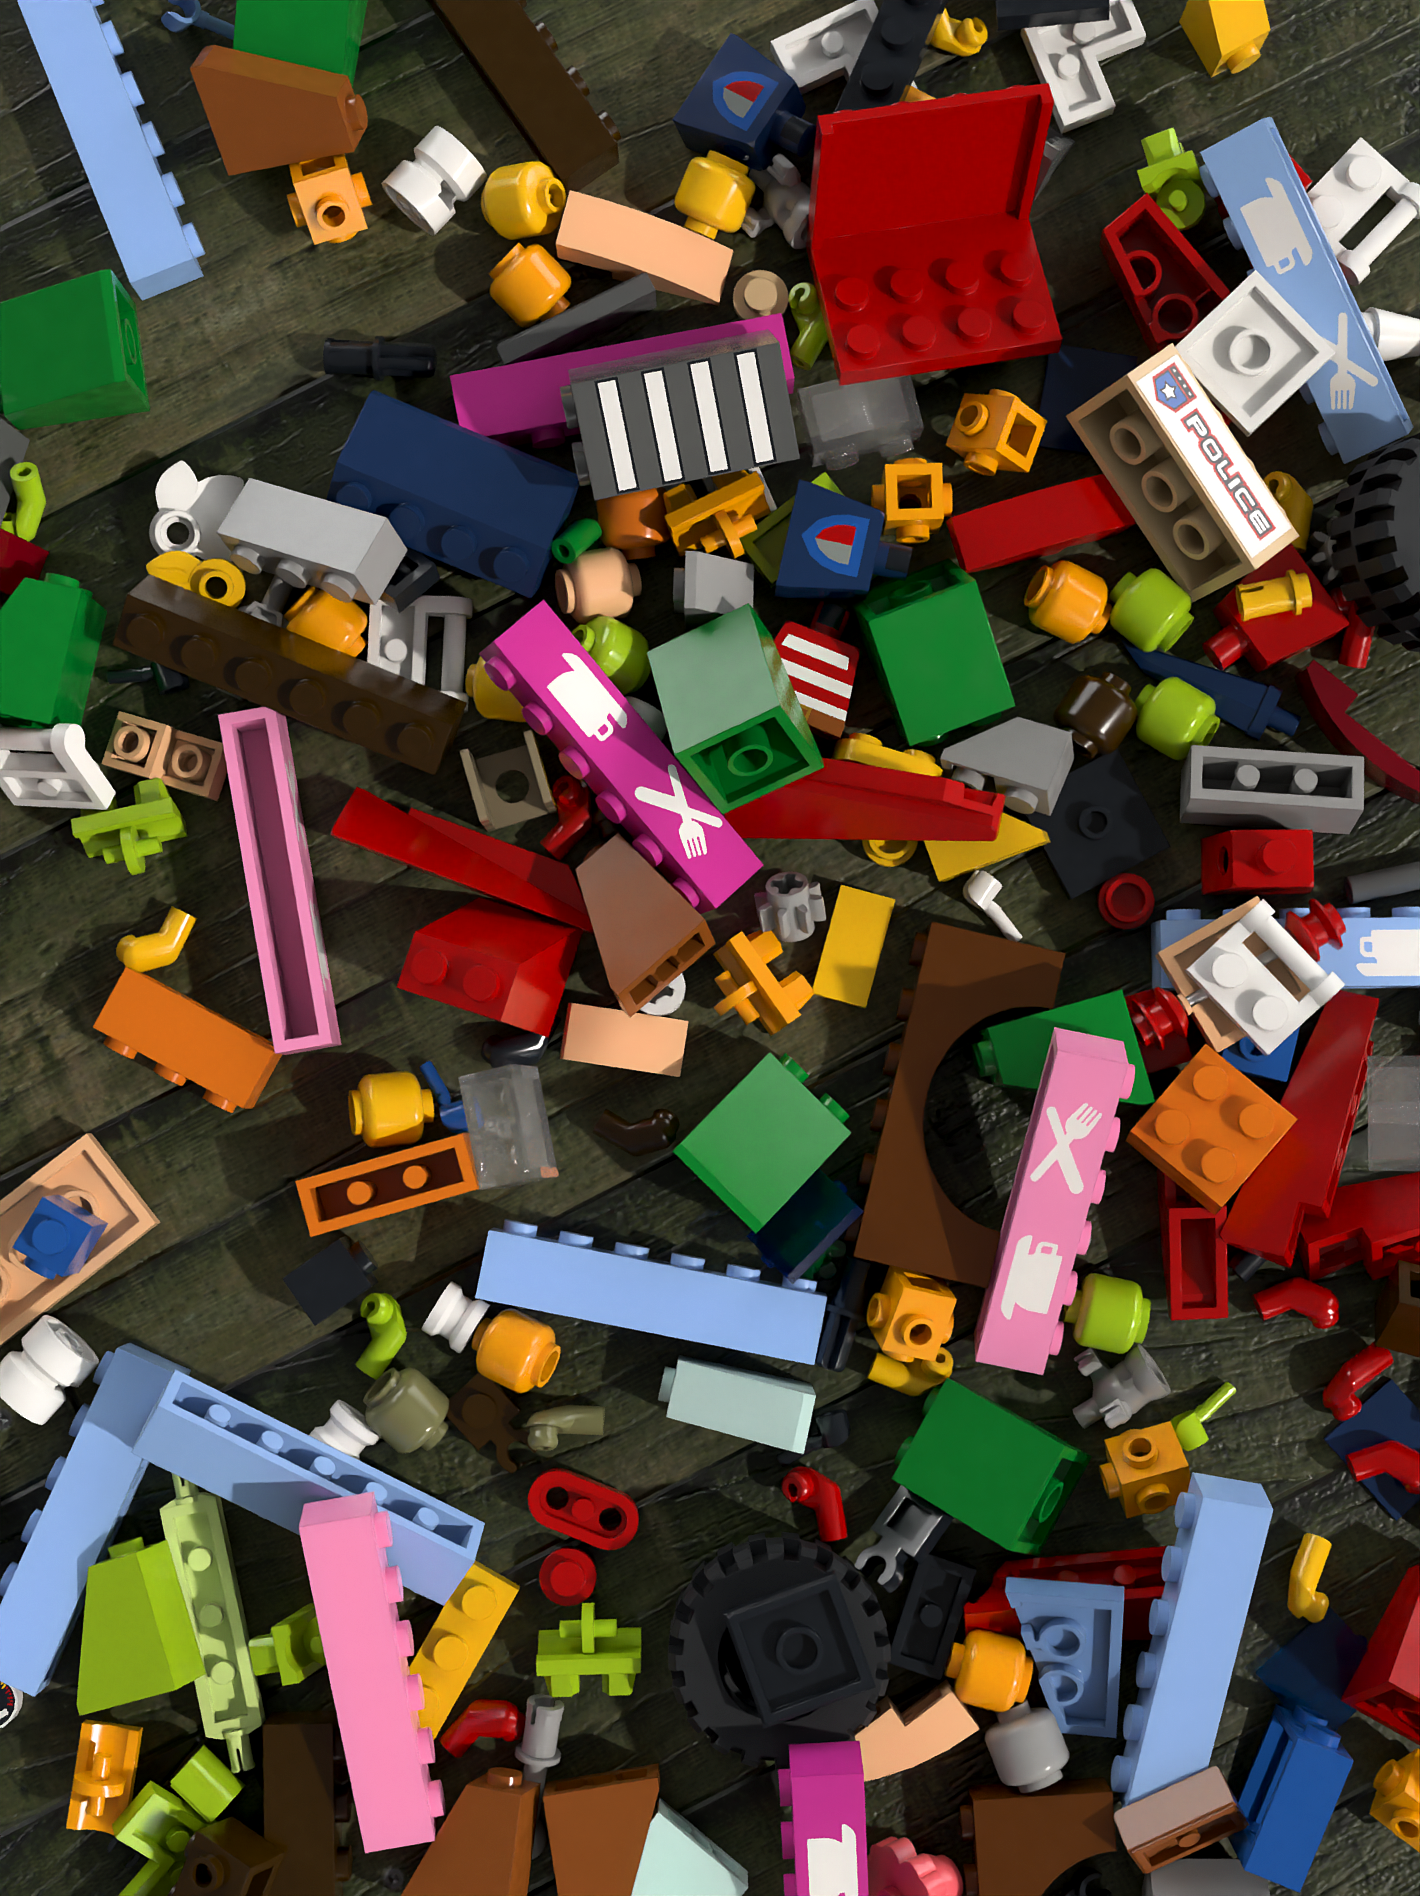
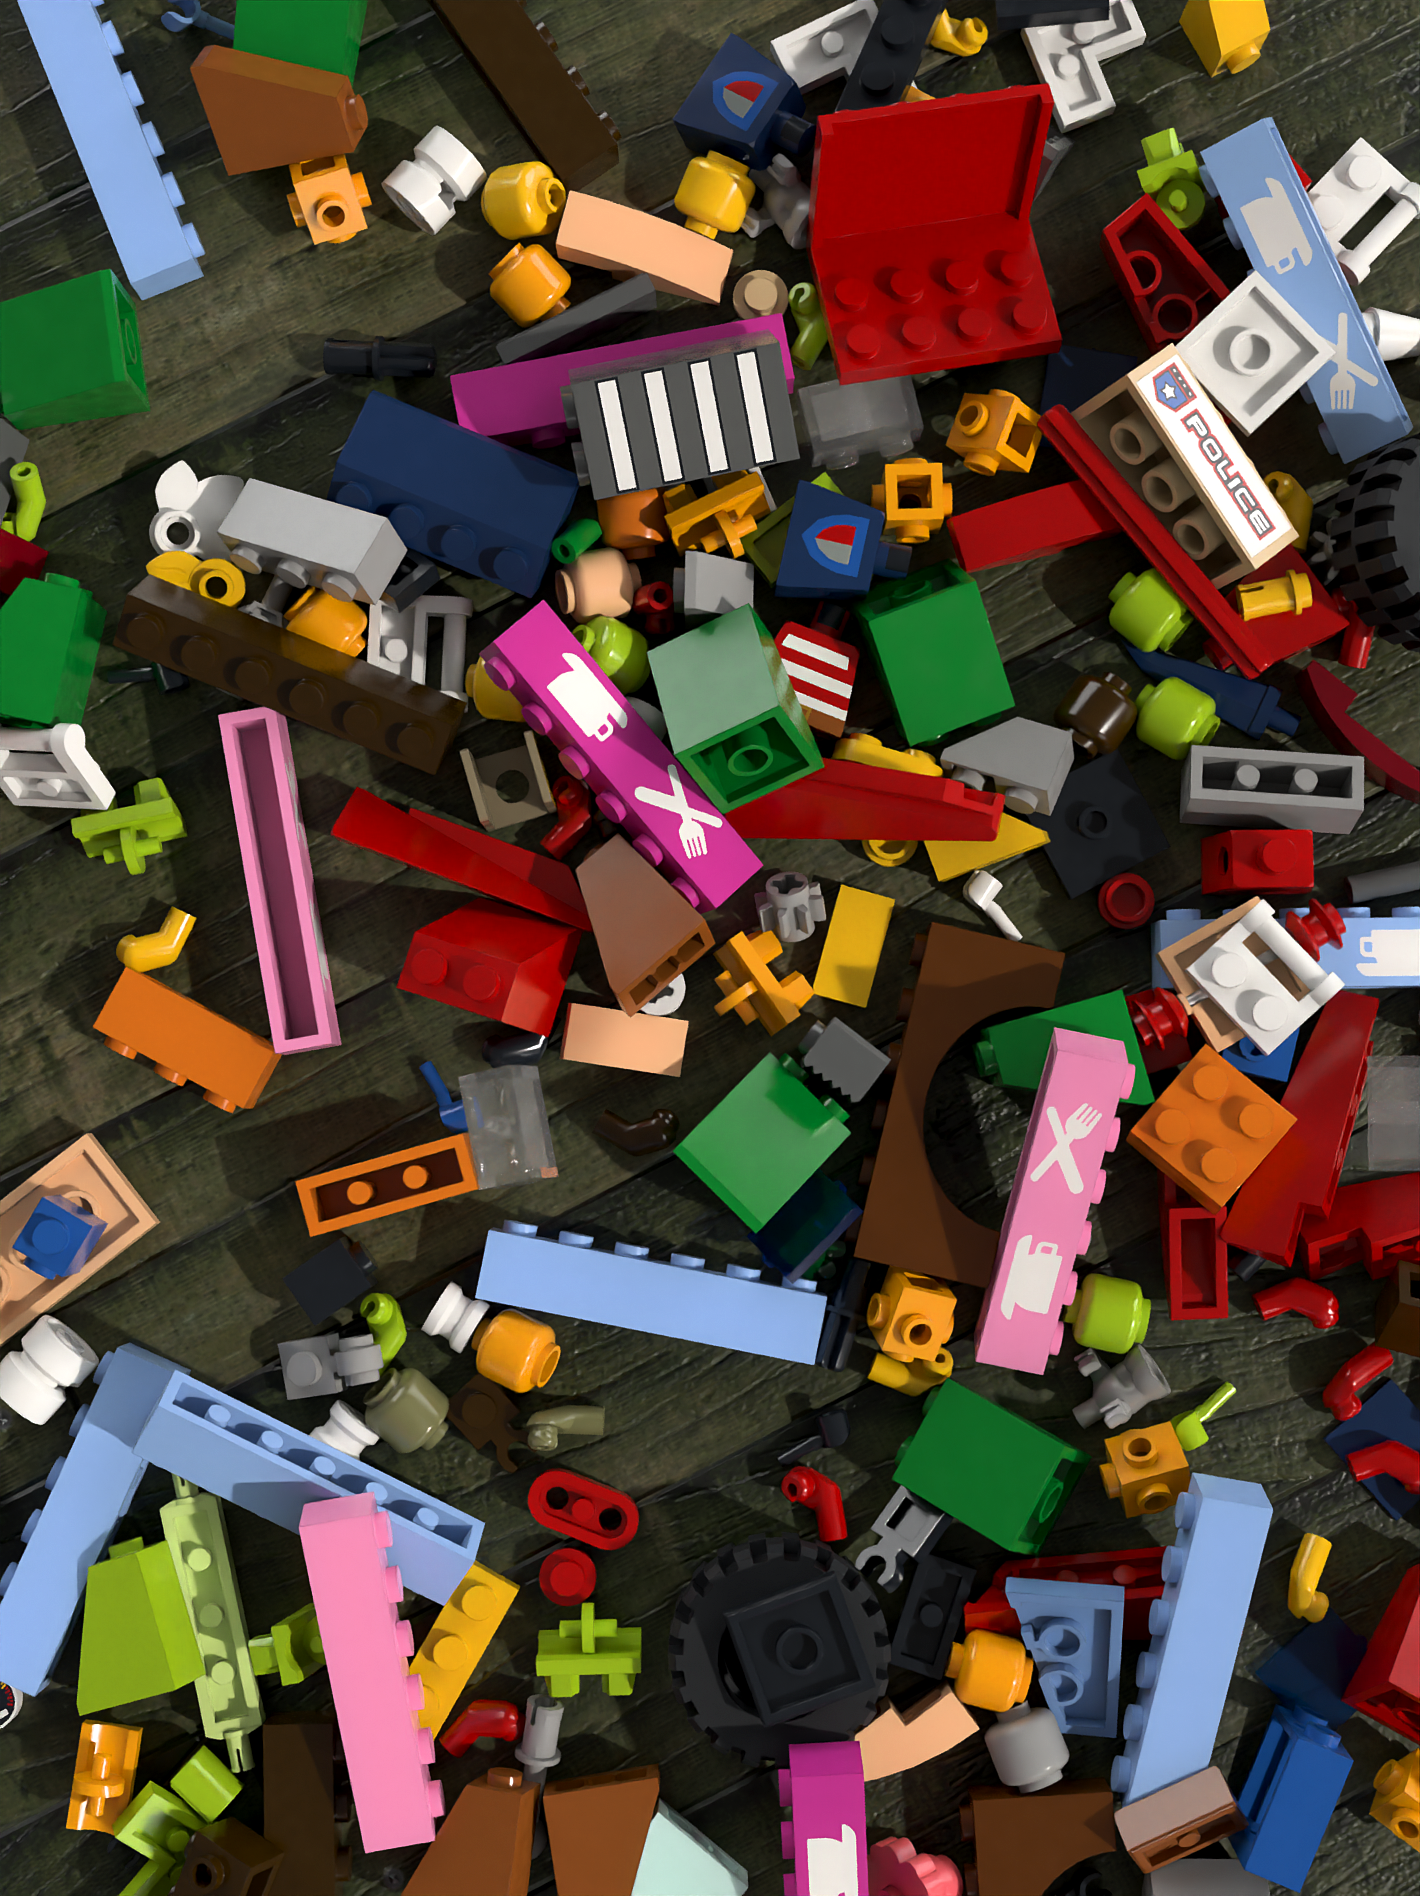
light nougat slope [101,711,227,801] -> none
yellow head [348,1071,434,1148] -> none
light aqua slope [658,1355,816,1454] -> none
light orange head [1024,560,1112,644] -> none
none -> light grey plate [278,1333,384,1400]
none -> red arm [632,581,677,635]
none -> dark grey brick [795,1017,891,1103]
none -> red axle [1036,404,1274,680]

